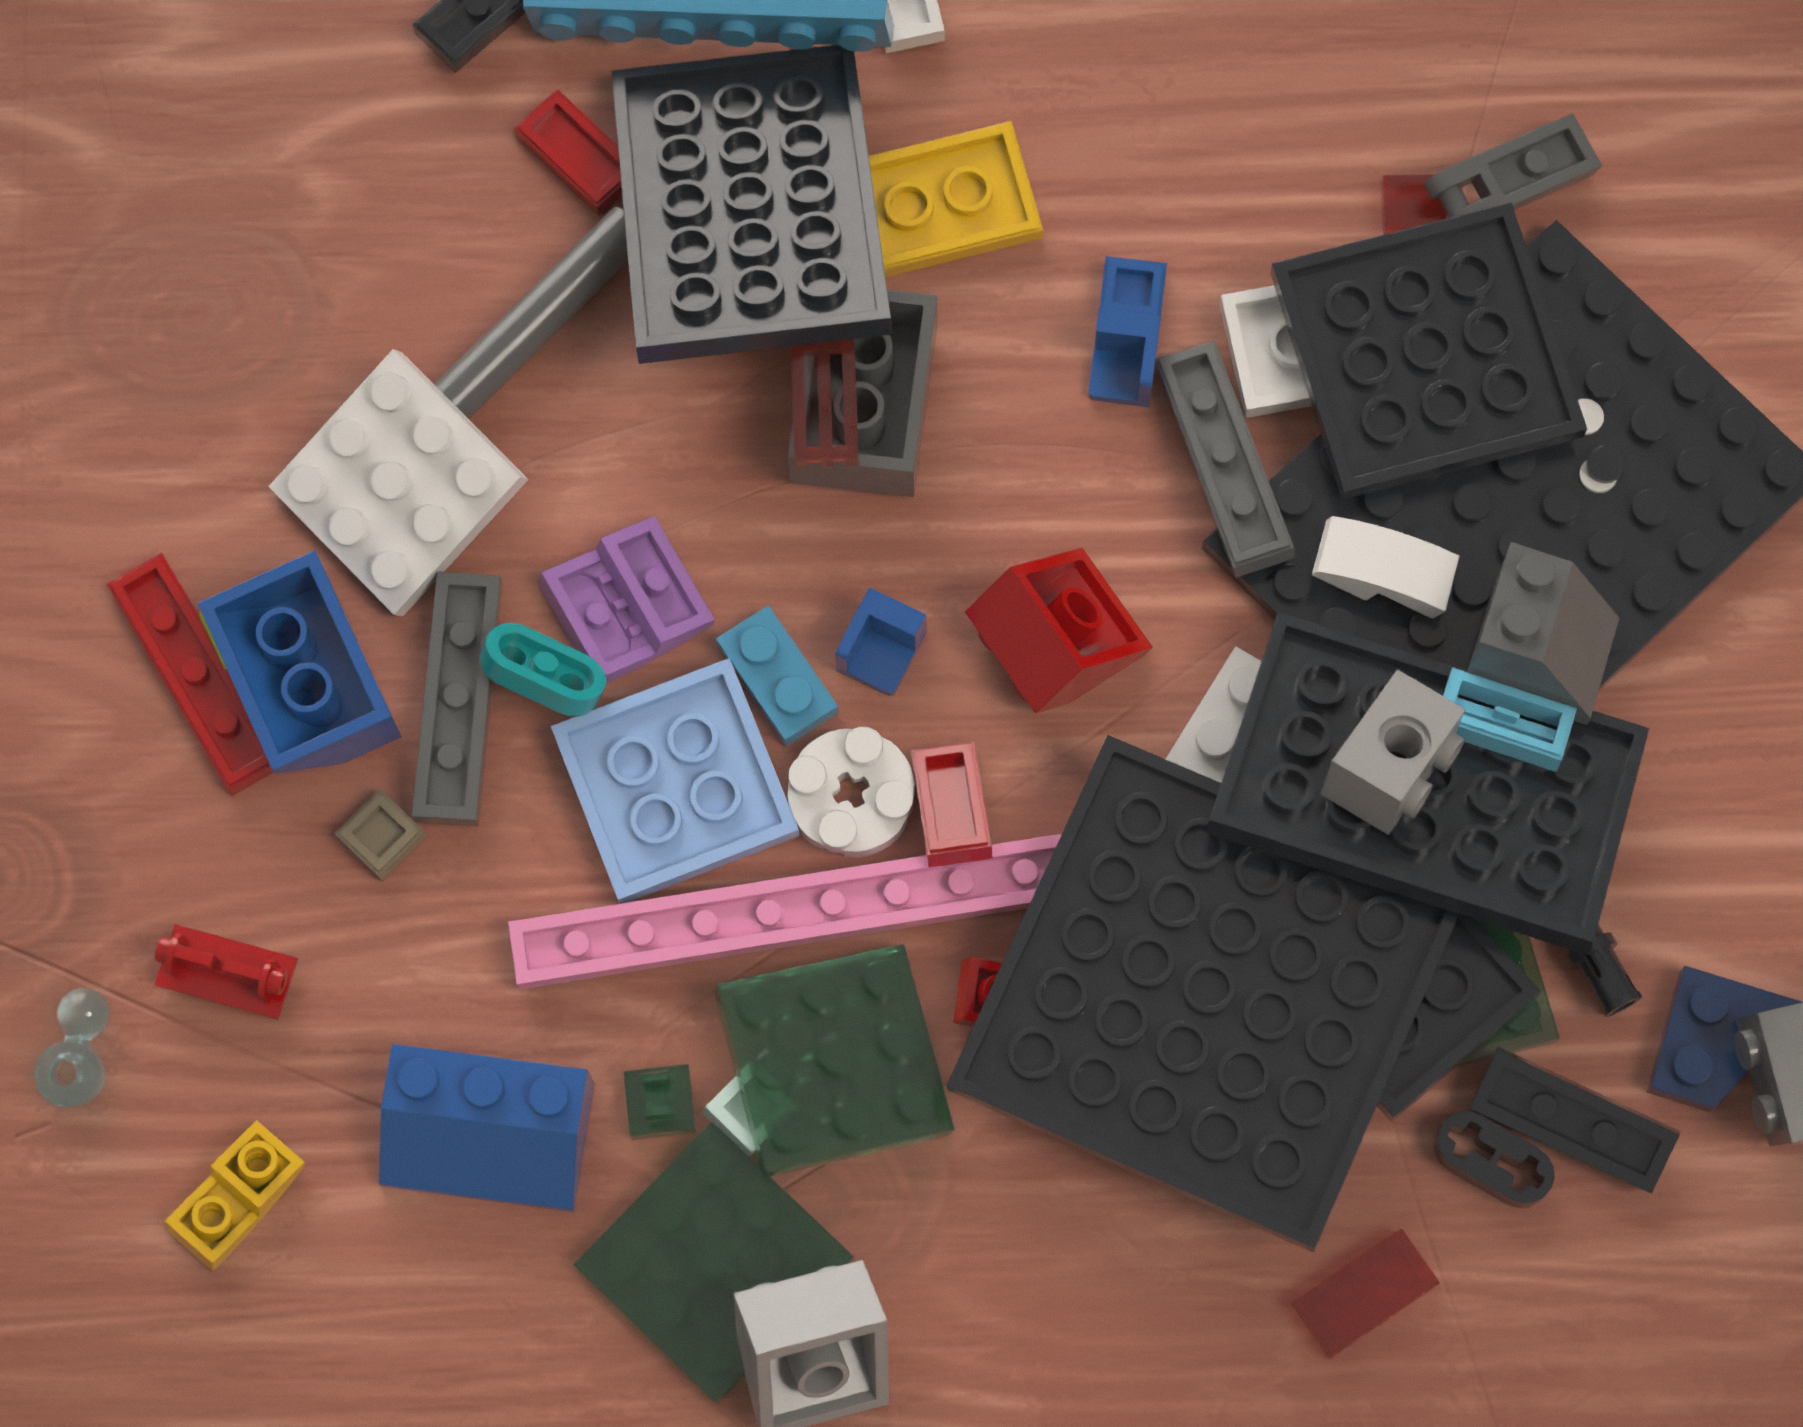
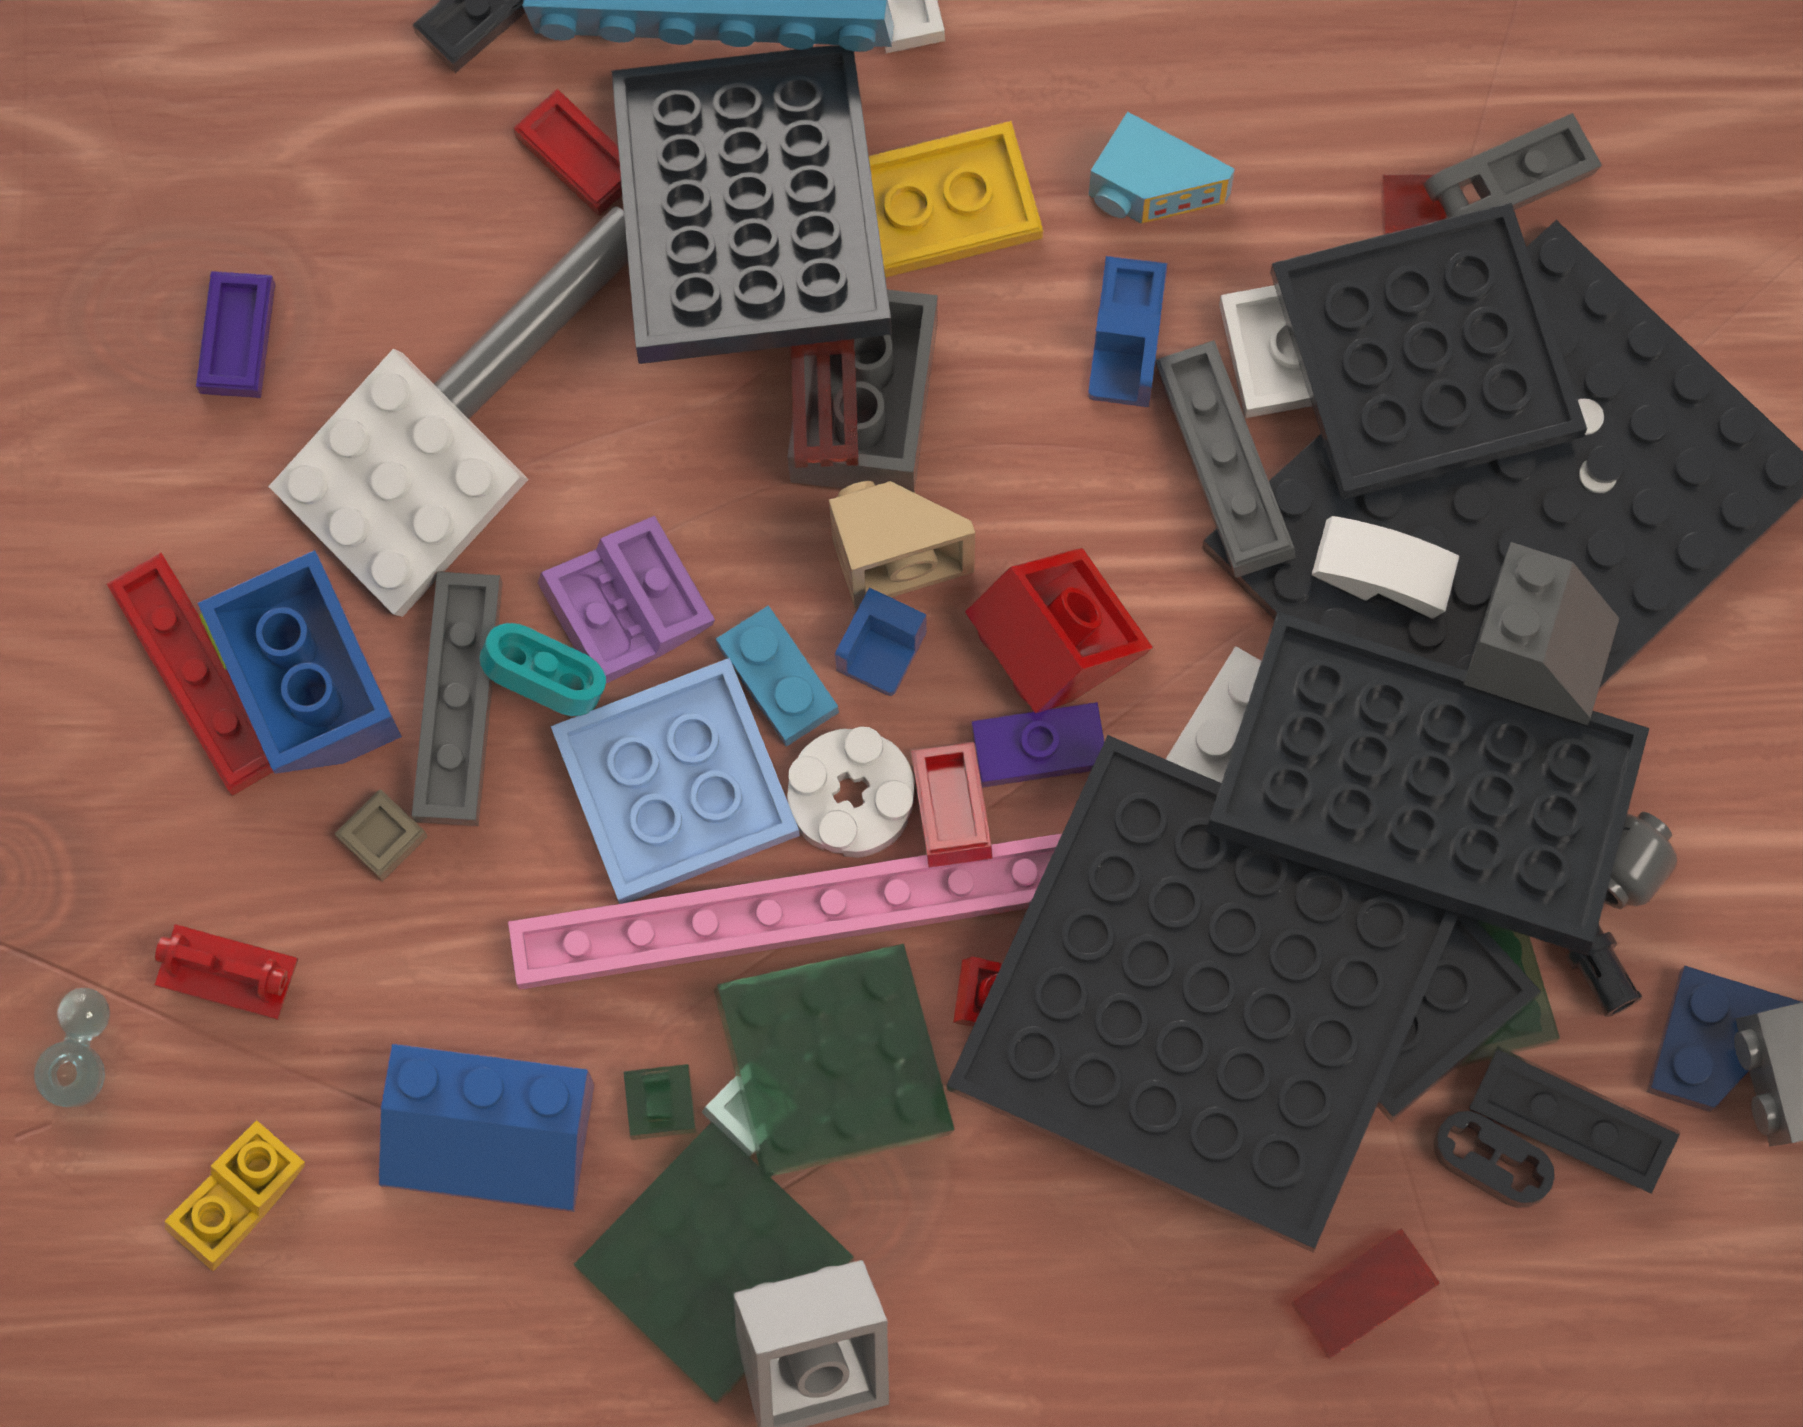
light grey brick [1321,669,1466,835] -> none
medium azure tile [1443,668,1577,772] -> none
none -> dark purple tile [196,271,275,398]
none -> tan slope [829,481,975,608]
none -> dark purple plate [972,702,1104,788]
none -> medium azure slope [1089,111,1235,224]
none -> dark grey head [1604,812,1677,909]

